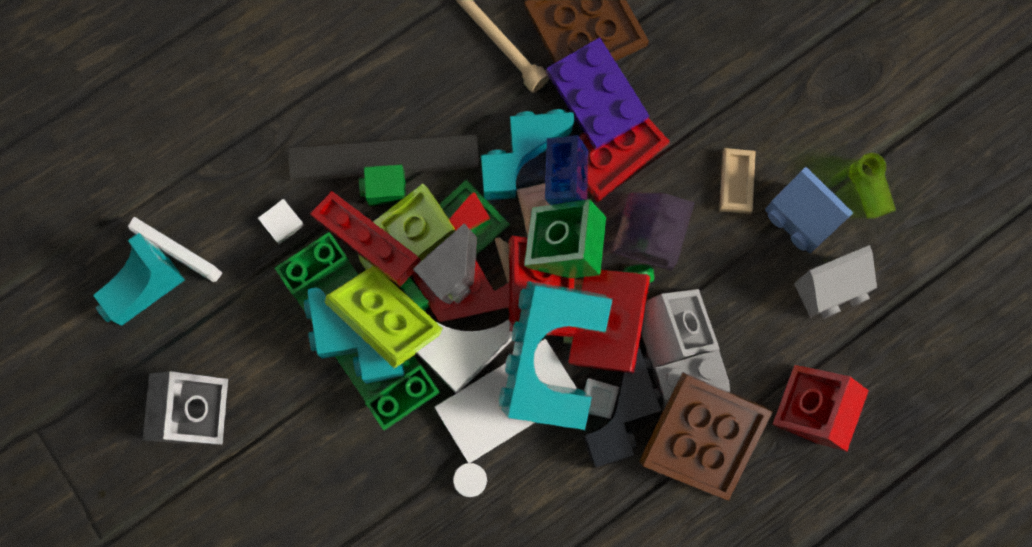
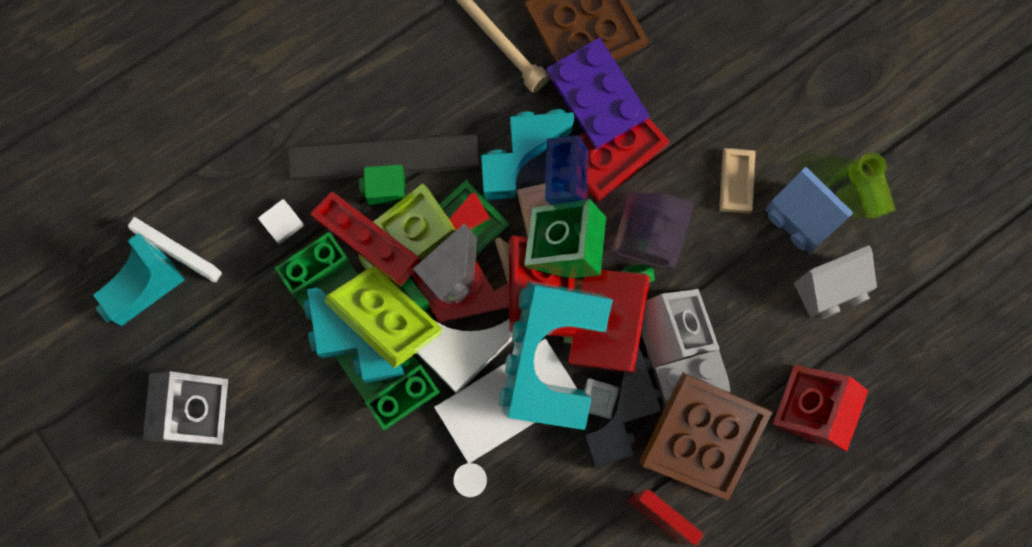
none -> red tile [628,490,703,546]

